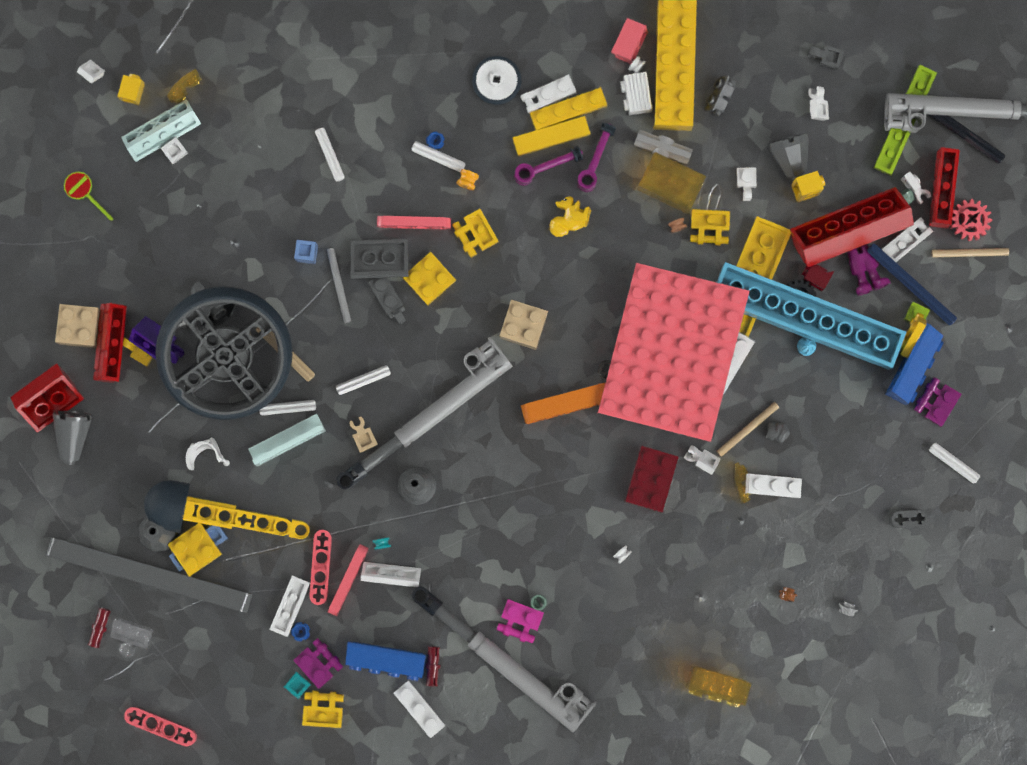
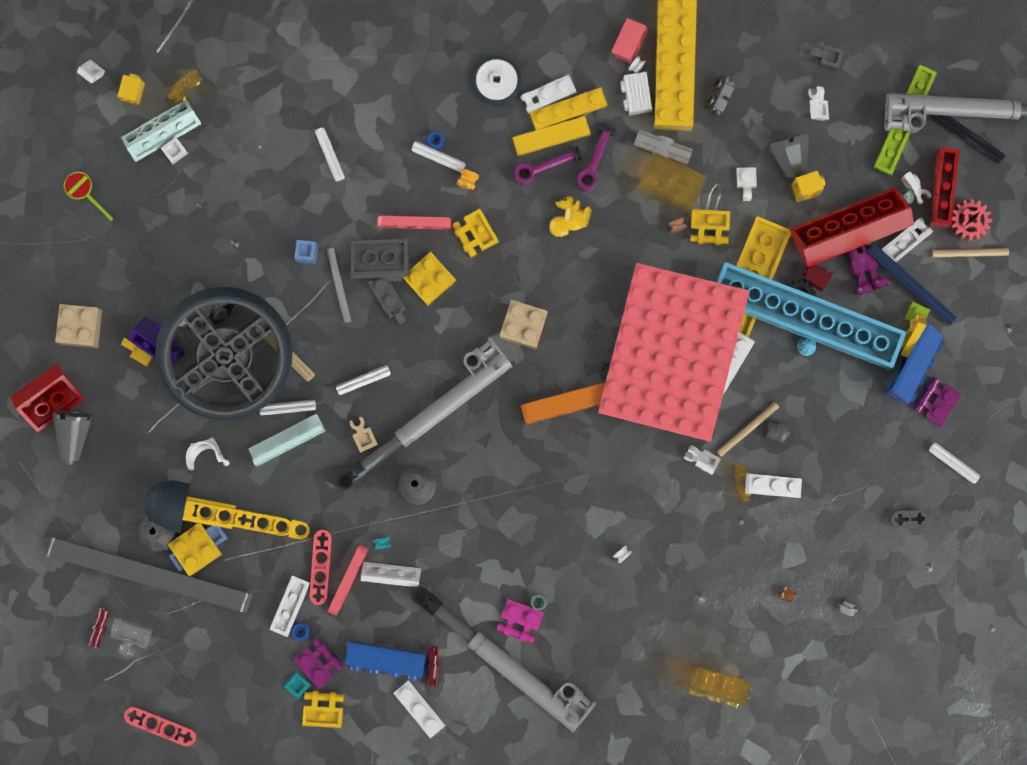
red brick [93,303,127,382] -> none
dark red brick [625,446,679,513] -> none

